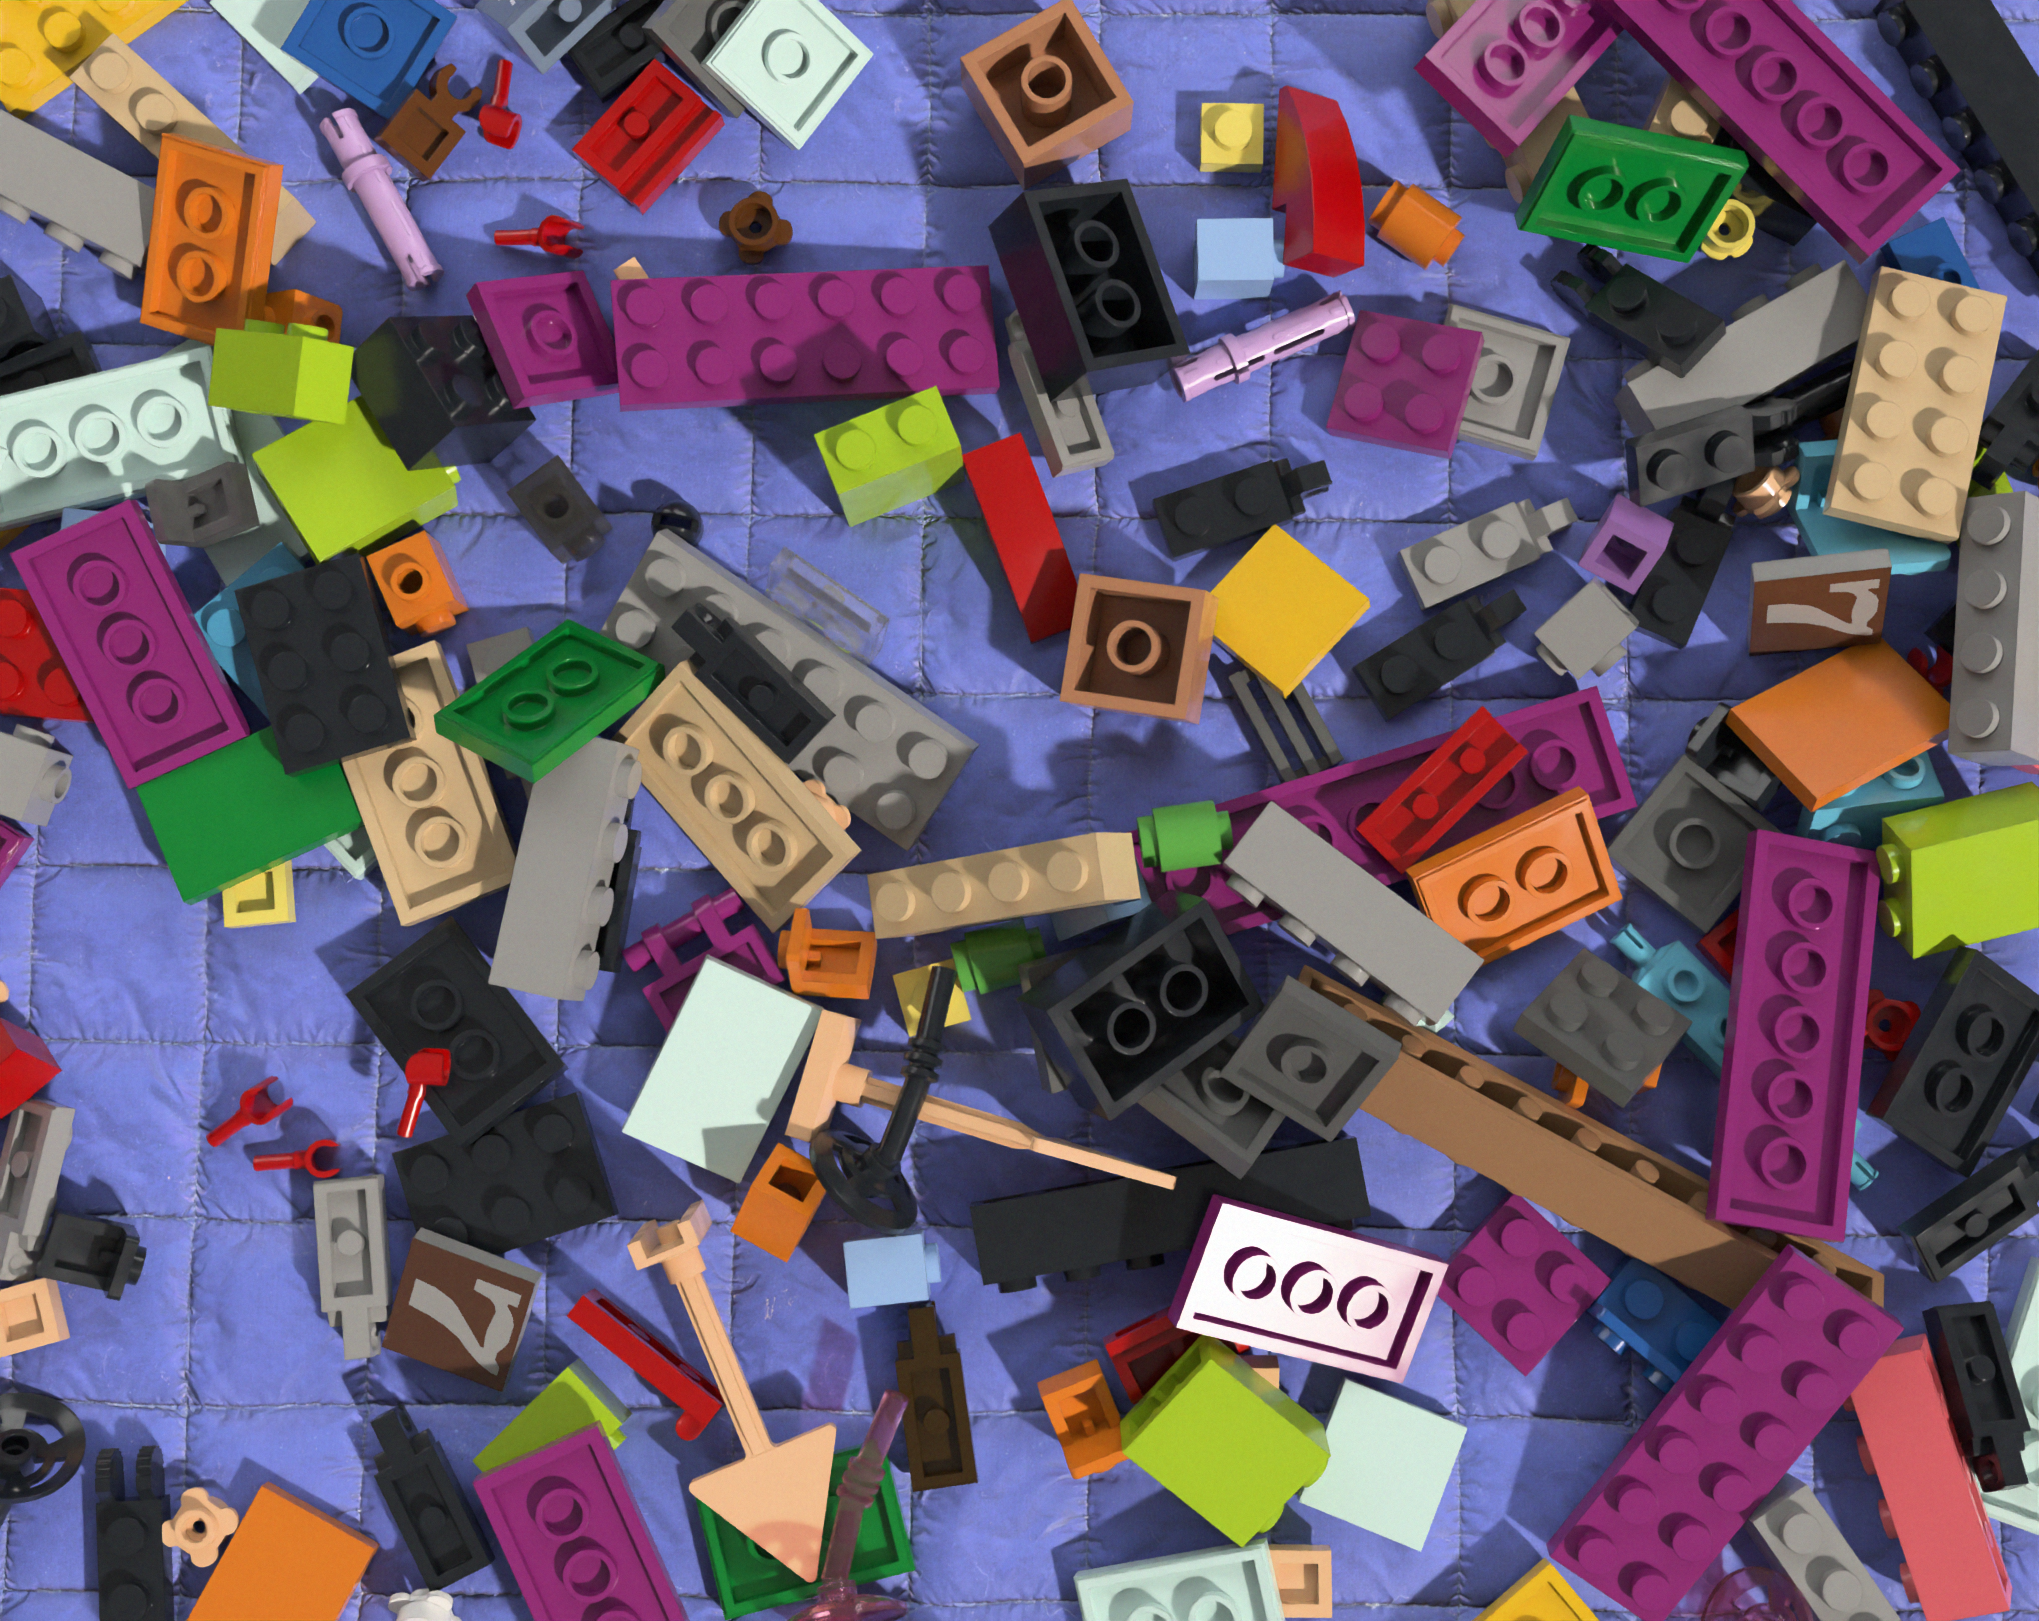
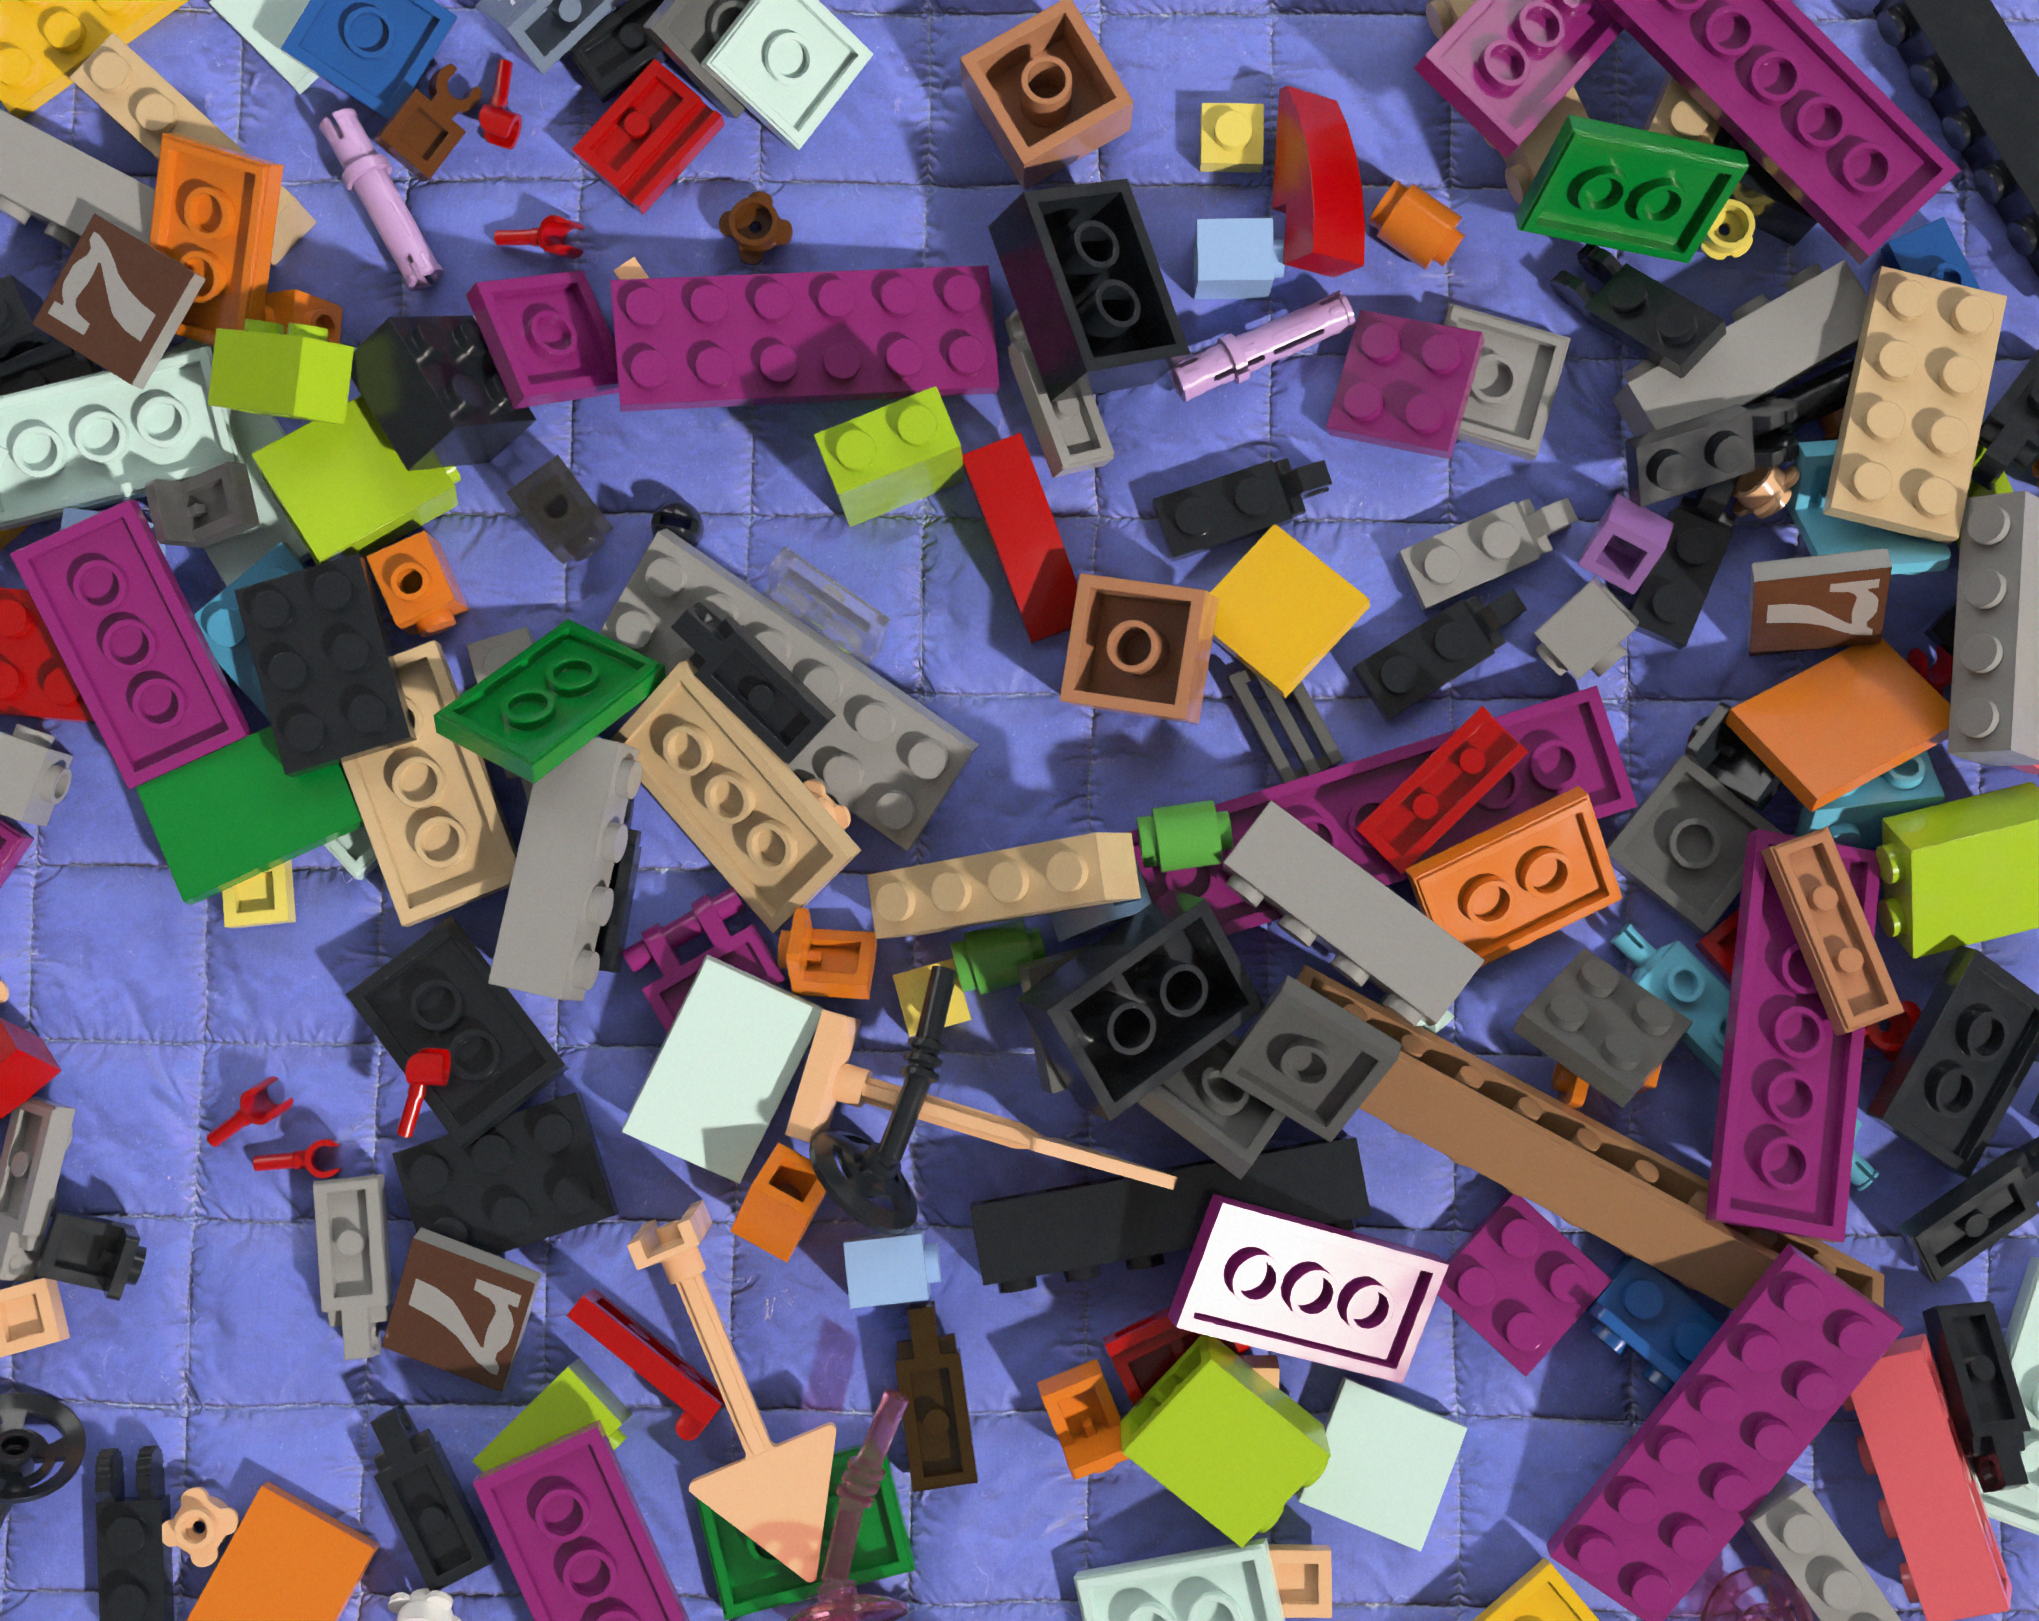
none -> reddish brown tile [32,213,206,390]
none -> nougat tile [1761,827,1904,1036]

